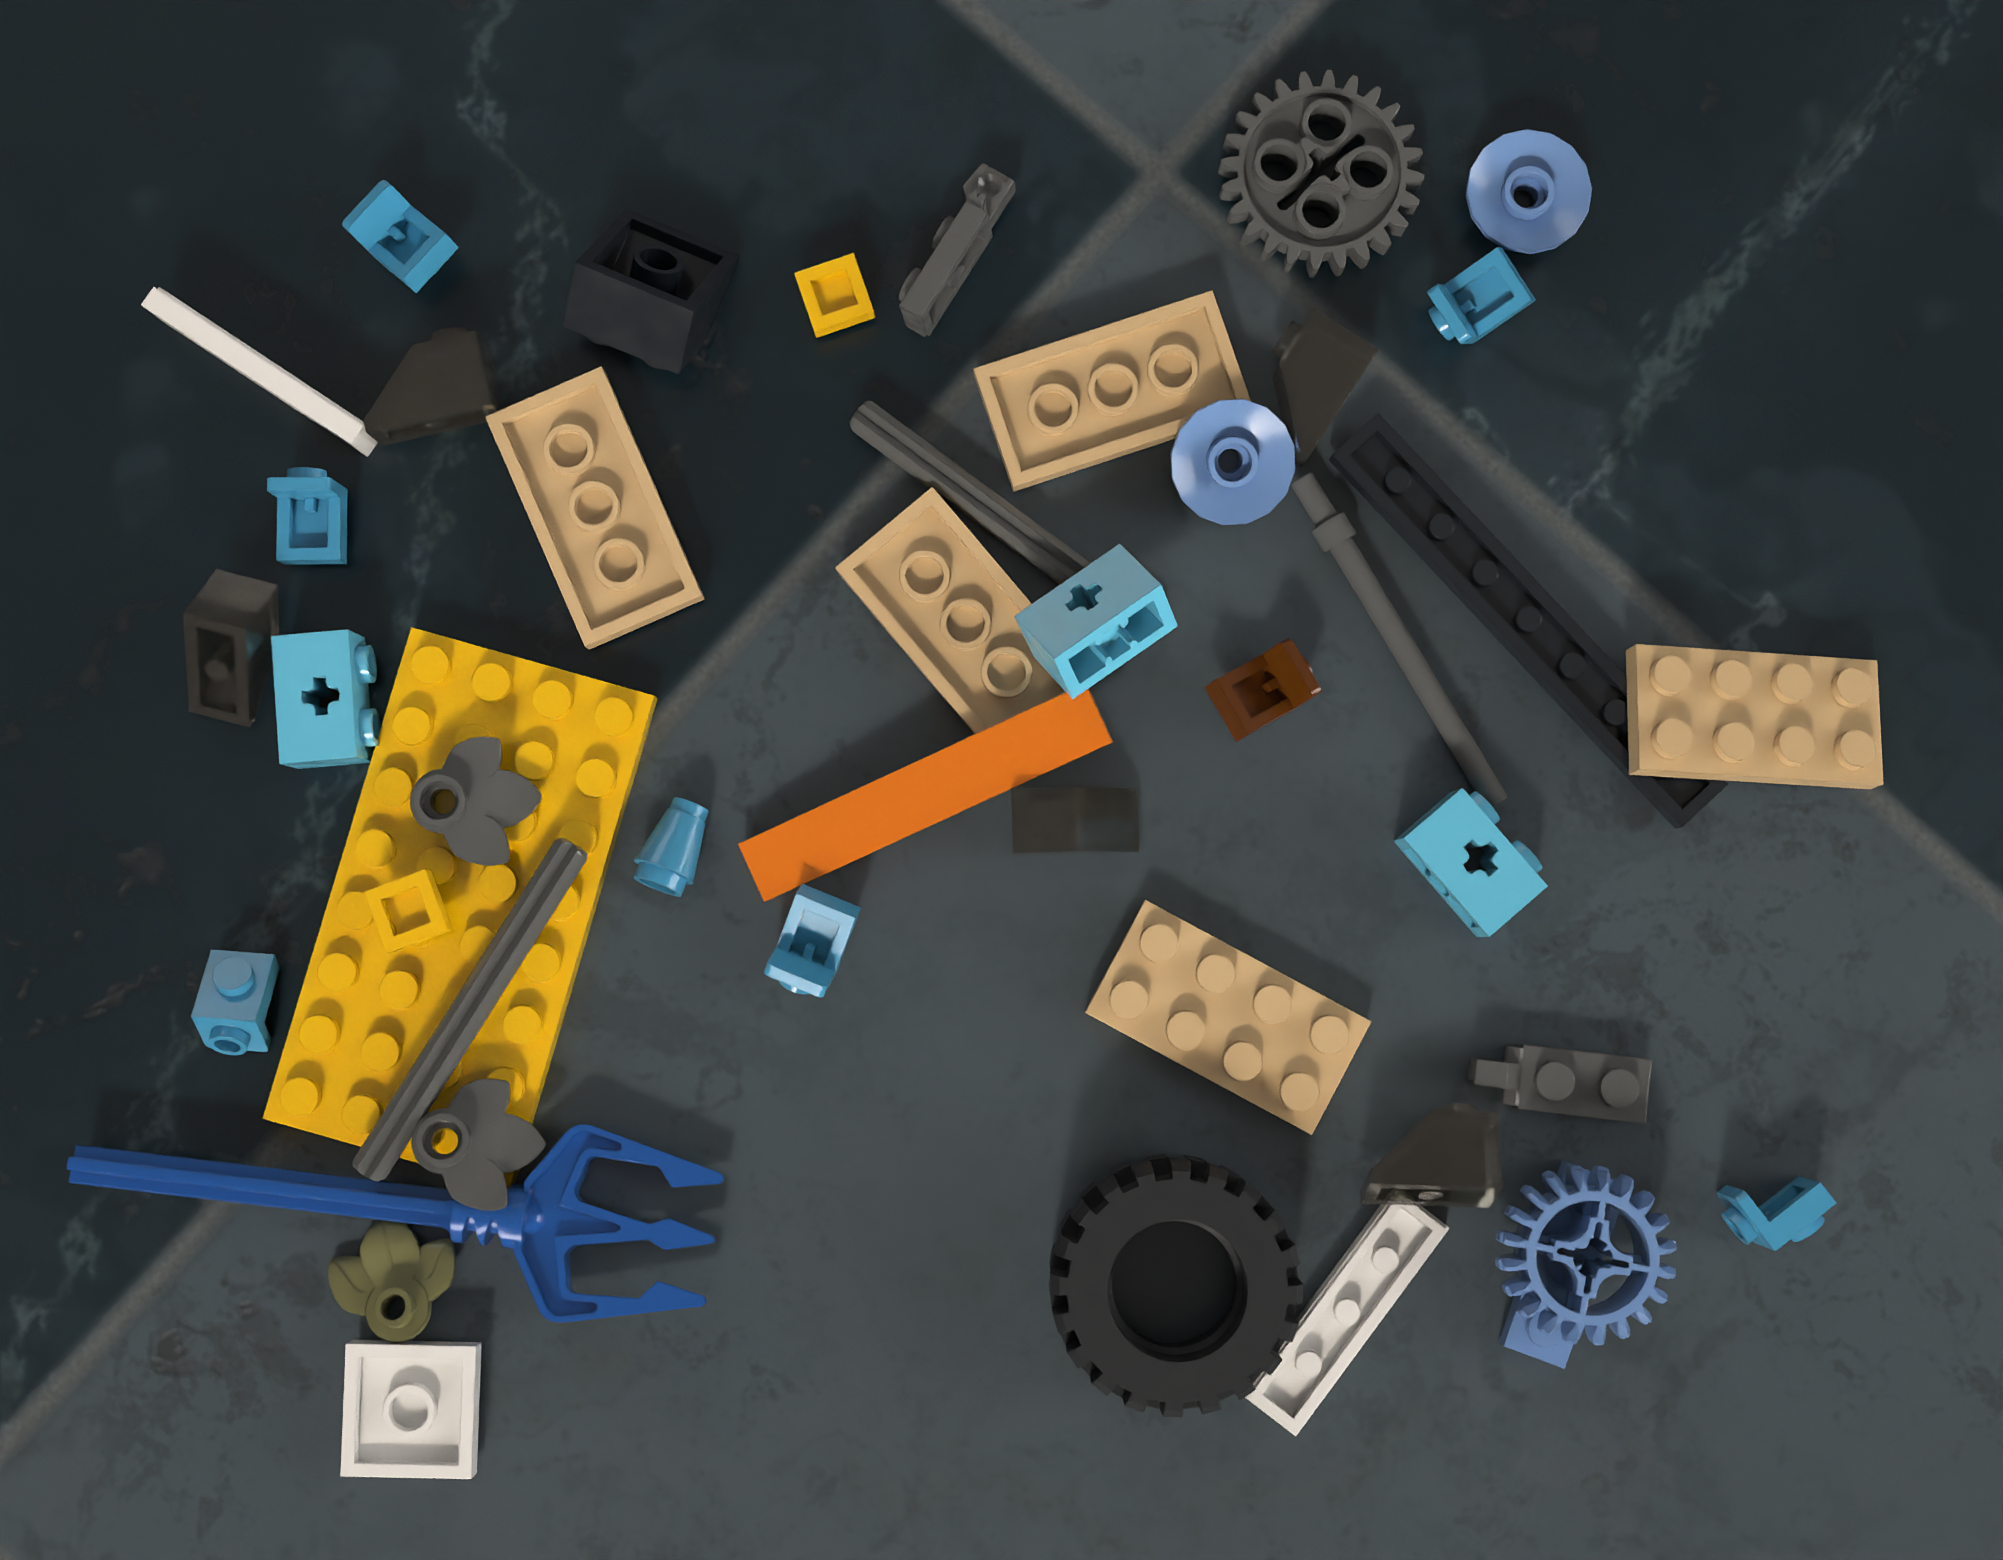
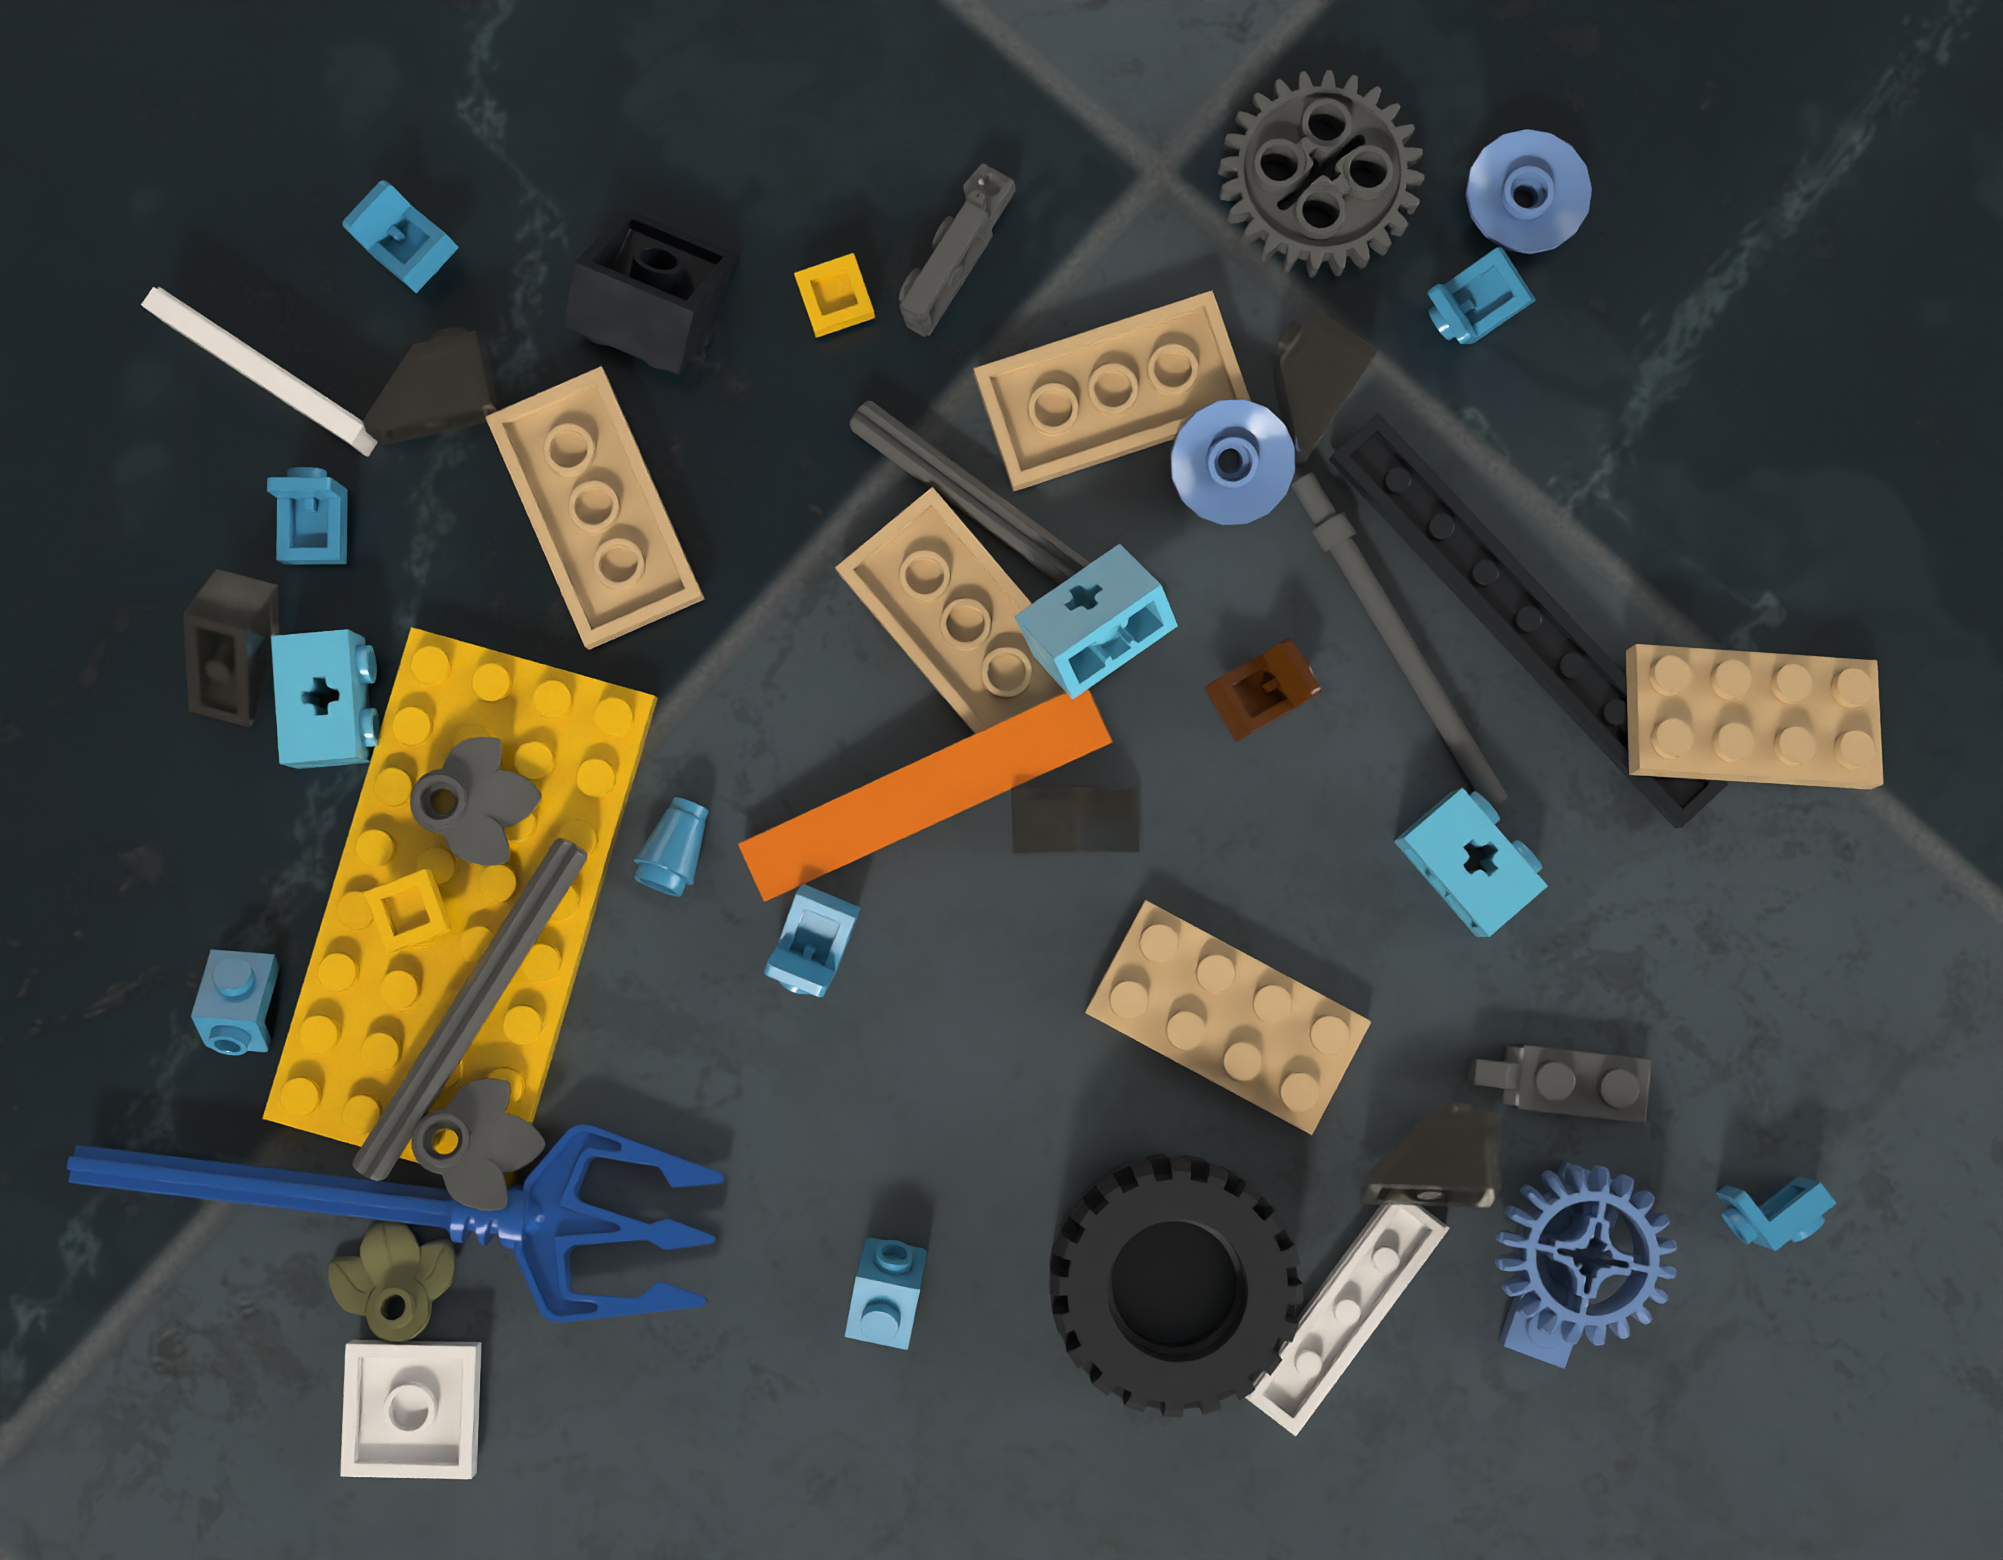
none -> dark azure bracket [845,1237,928,1350]

